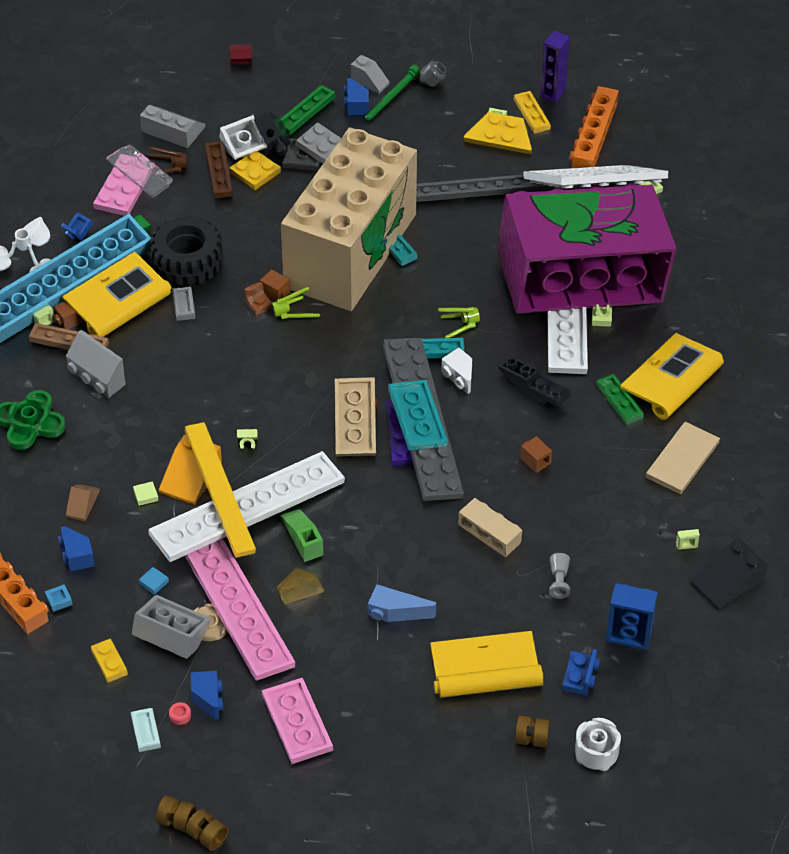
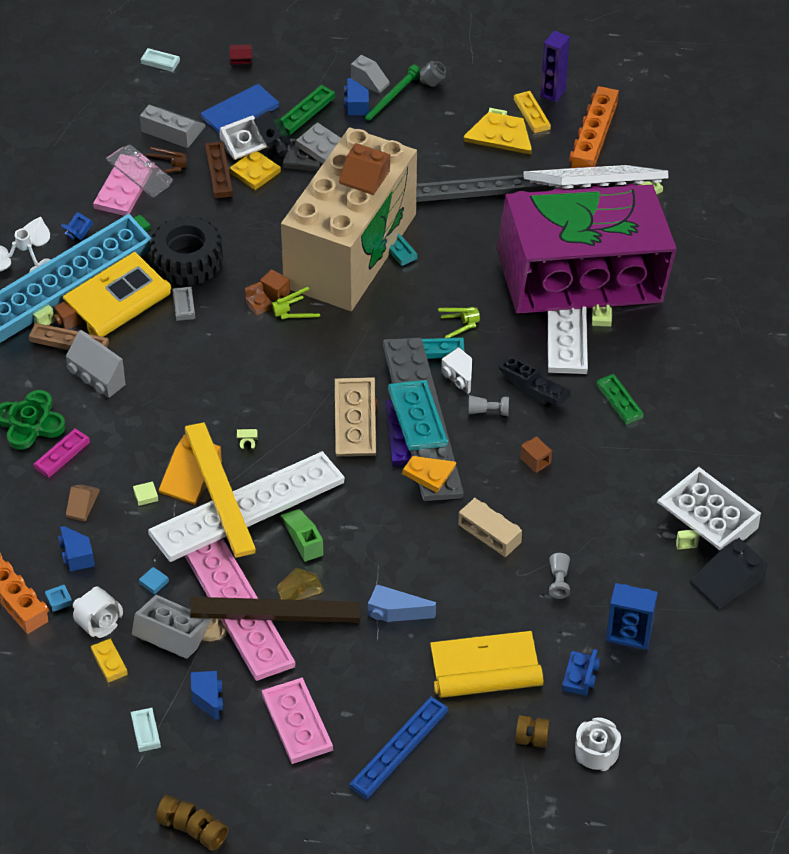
coral tile [169,702,191,725] -> none
yellow door [620,333,724,420] -> none
tan tile [645,422,720,495] -> none
none -> dark pink tile [33,428,90,478]
none -> white brick [73,586,123,638]
none -> light aqua tile [141,48,180,72]
none -> dark brown tile [190,596,360,623]
none -> blue tile [201,84,279,135]
none -> dark orange slope [339,143,390,195]
none -> blue tile [350,696,448,799]
none -> light orange wing [402,456,457,493]
none -> light grey piece [468,395,509,416]
none -> white slope [657,467,761,550]

